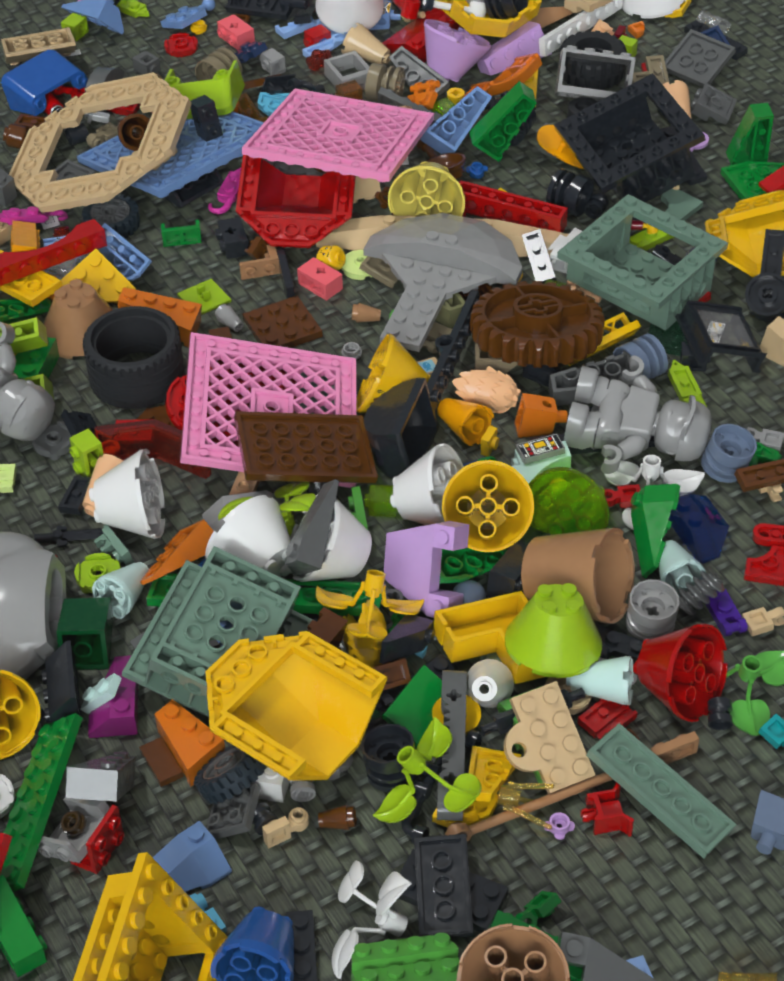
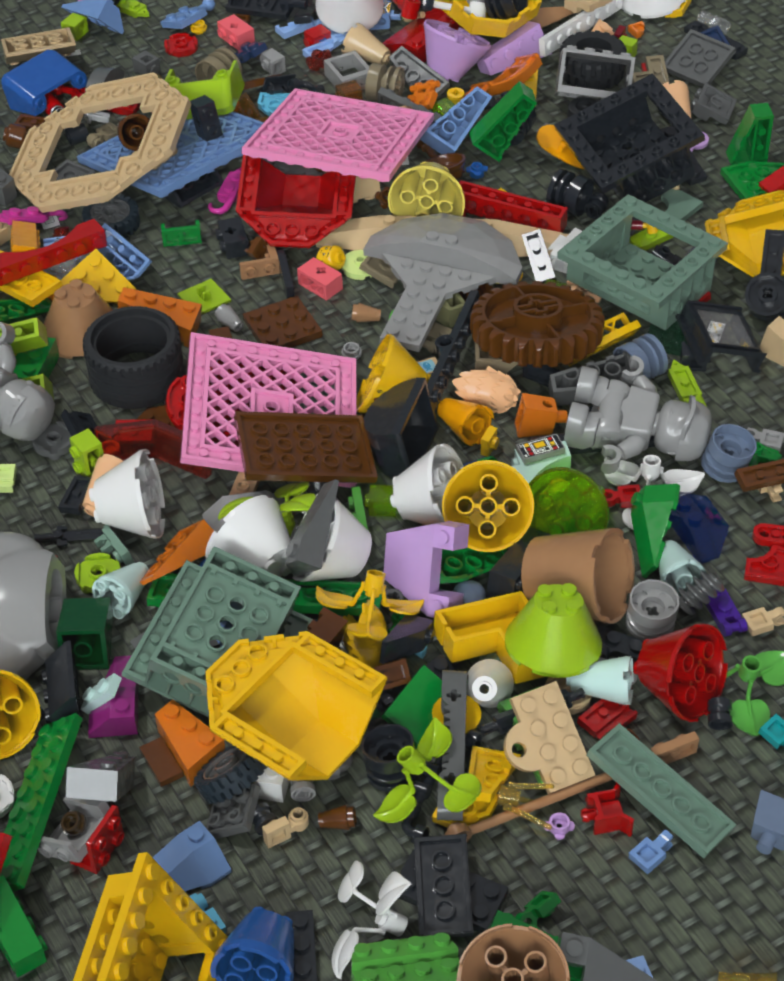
none -> medium blue plate [629,829,673,875]

